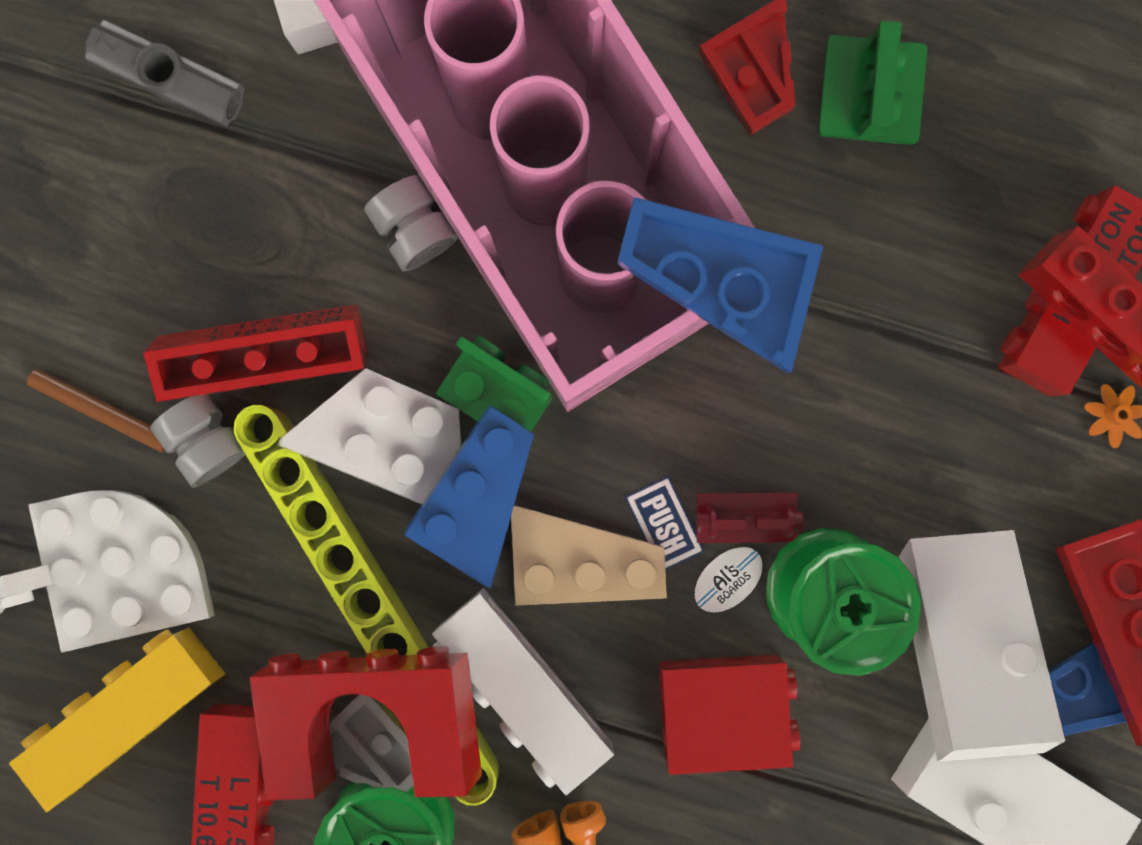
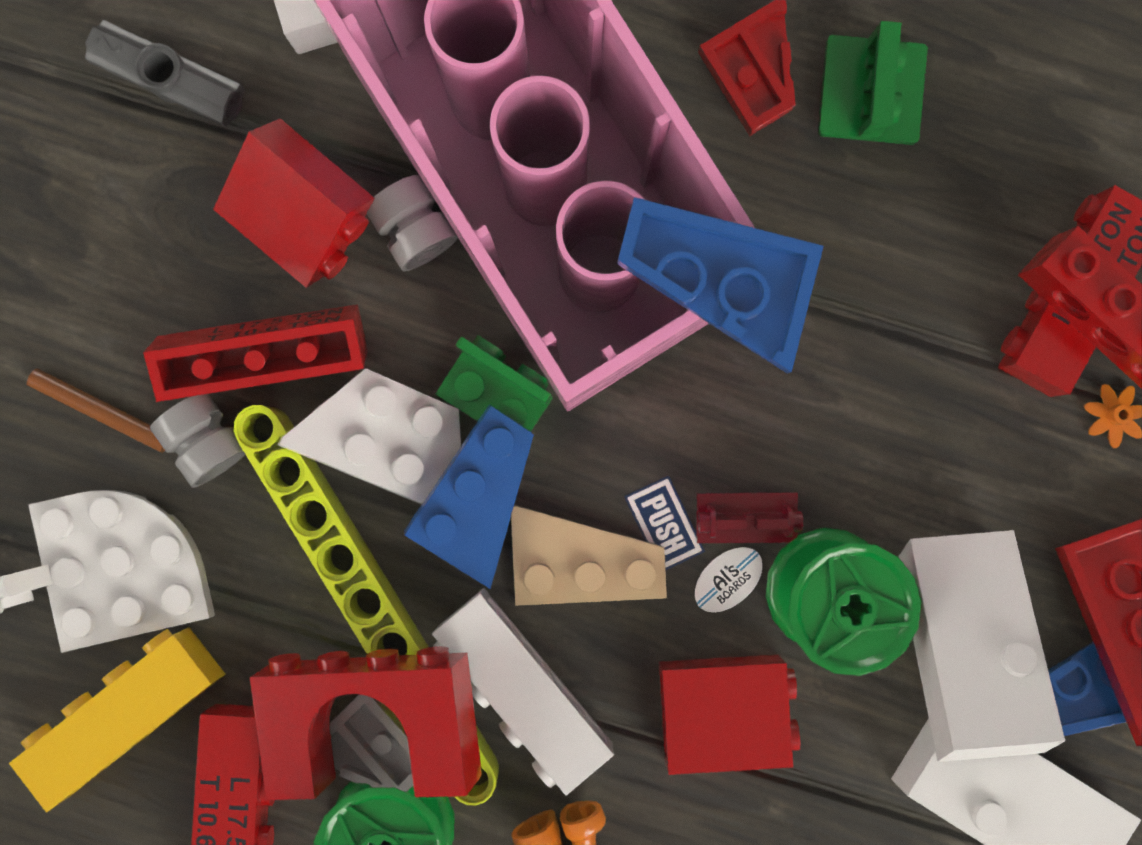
none -> red brick [213,119,375,288]

